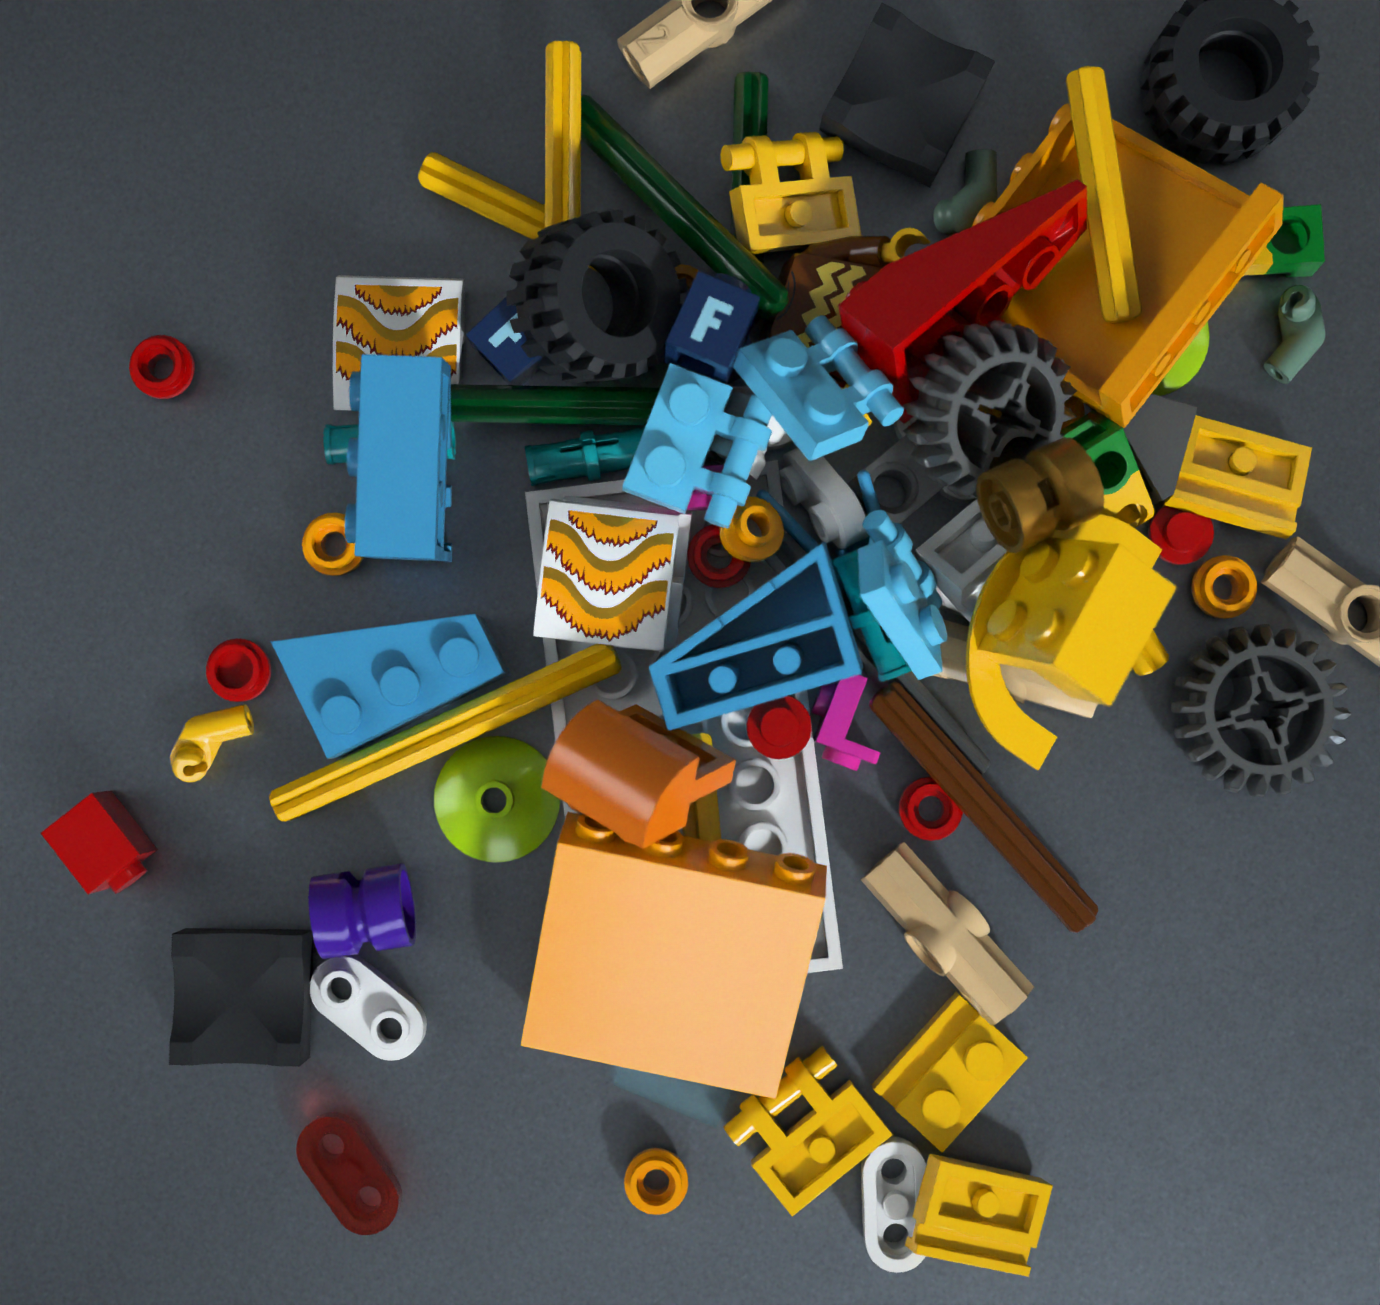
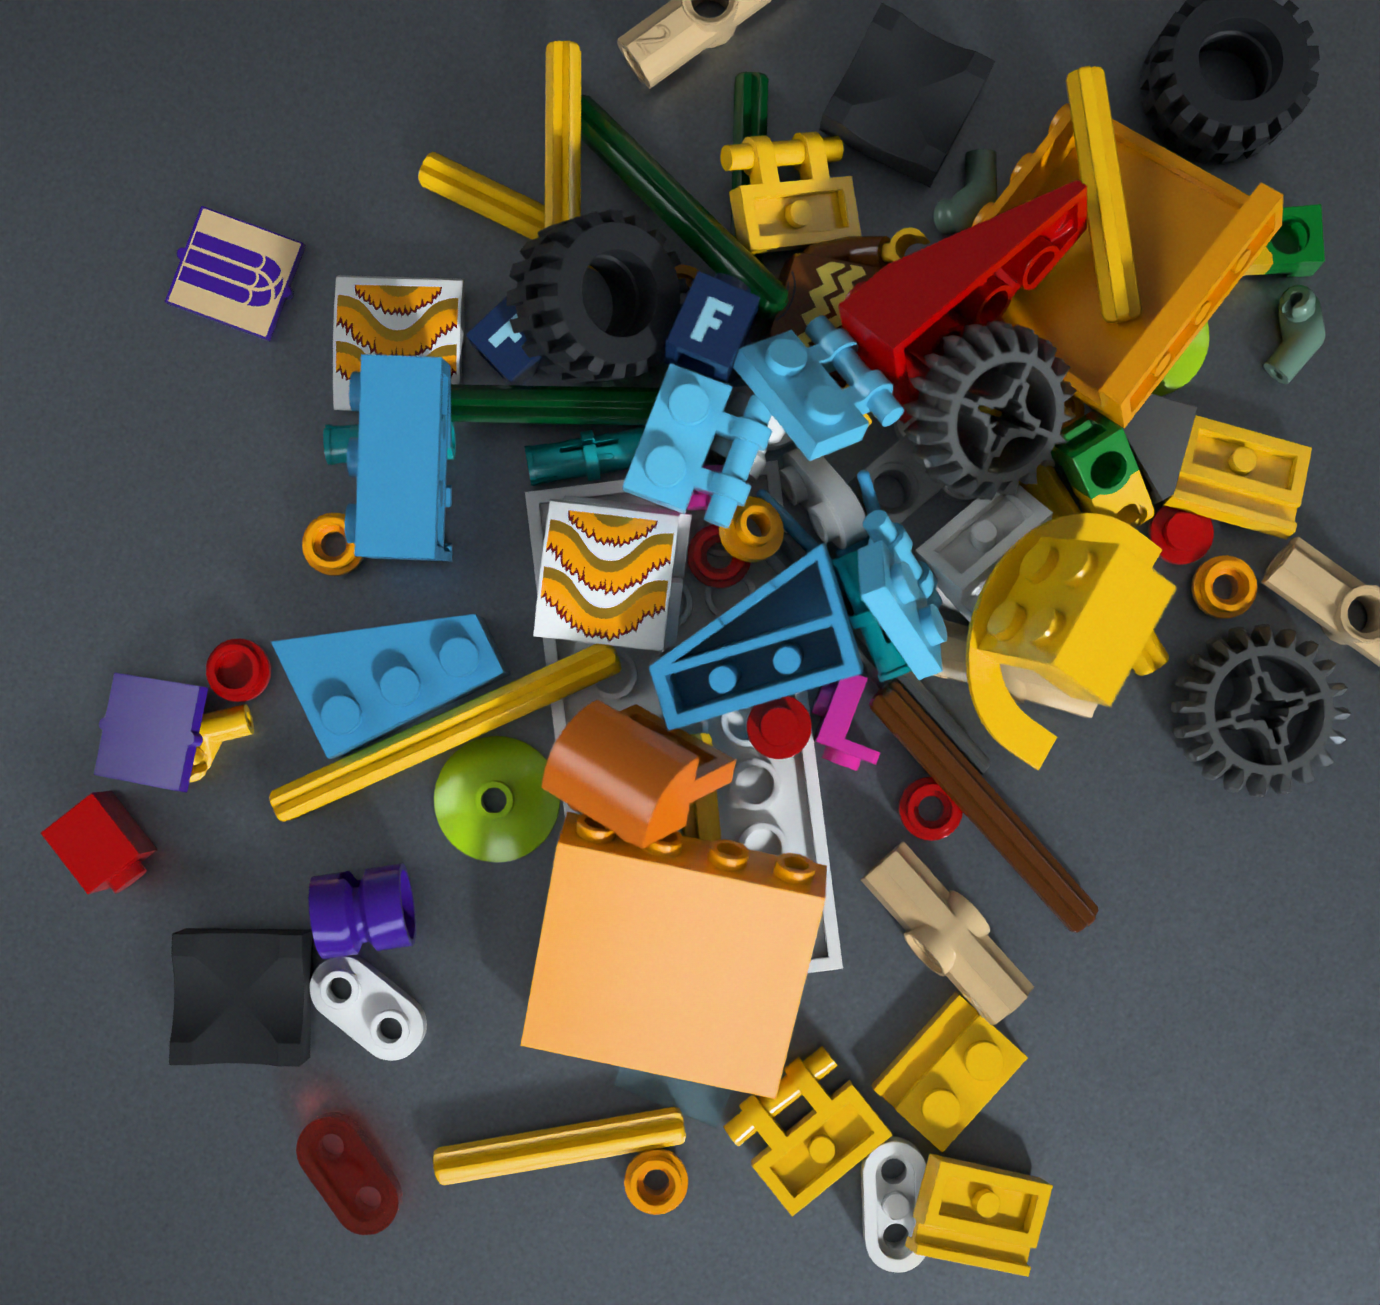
red plate [129,335,195,399] -> none
pearl gold wheel [976,437,1104,553] -> none
none -> dark purple piece [93,672,208,793]
none -> piece [165,206,306,342]
none -> yellow axle [433,1106,686,1185]

